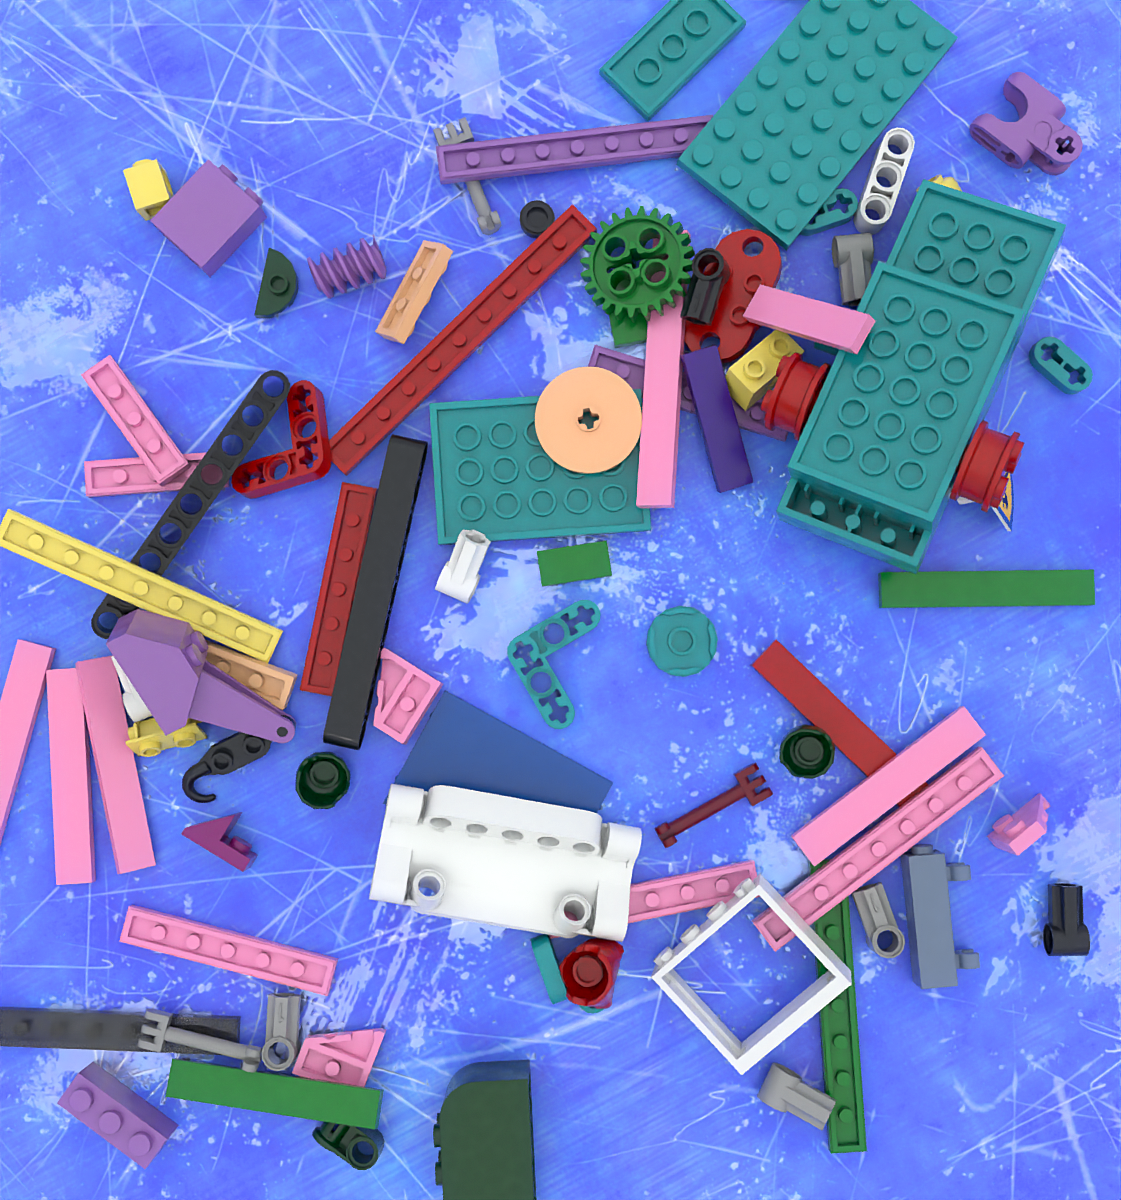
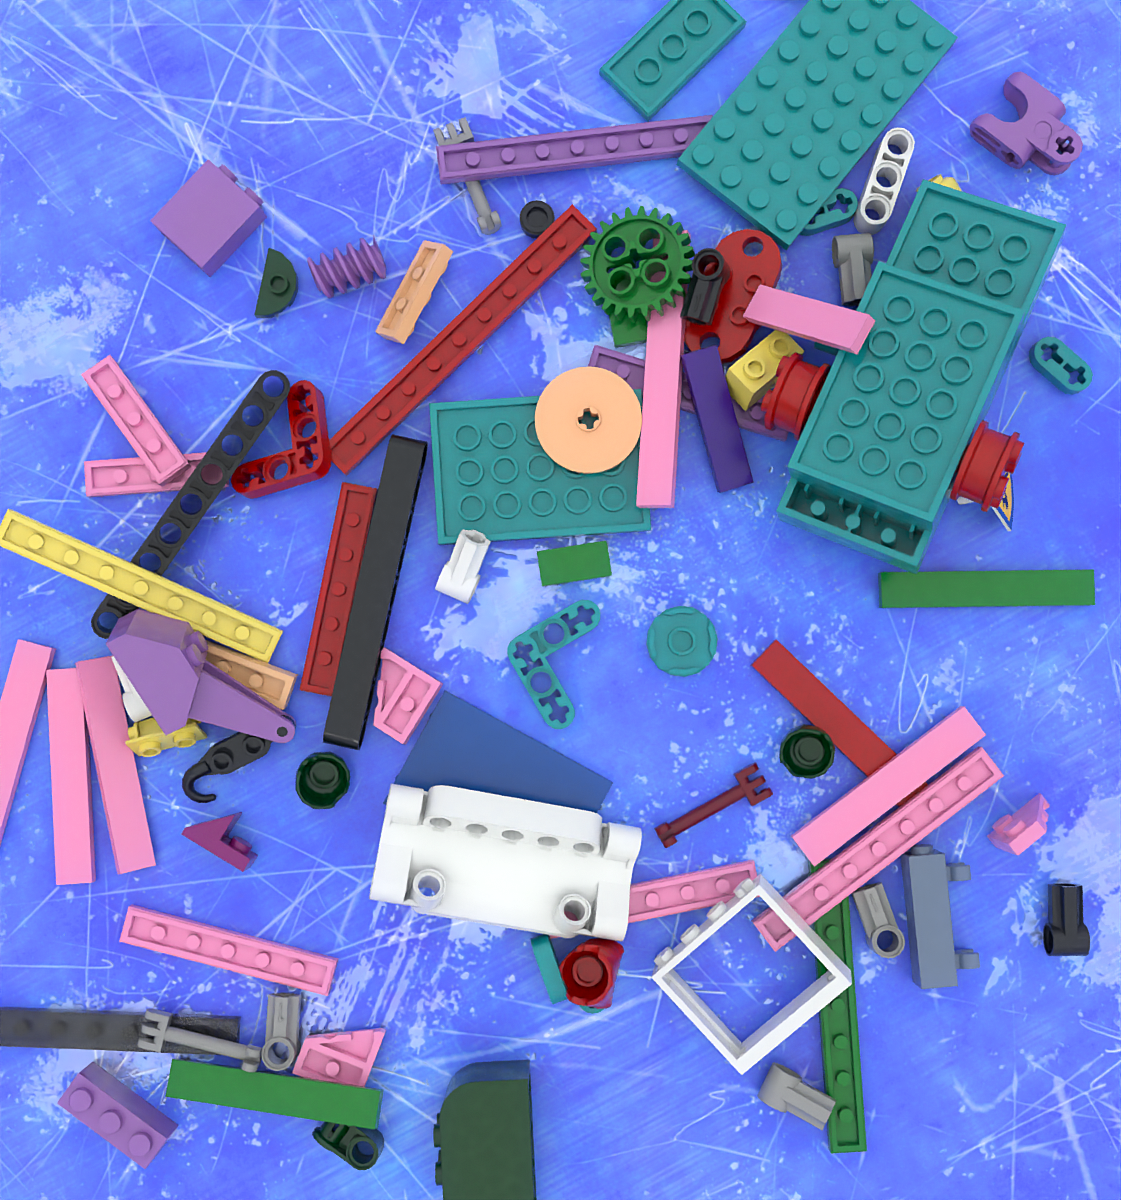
light yellow brick [123,159,174,221] -> none

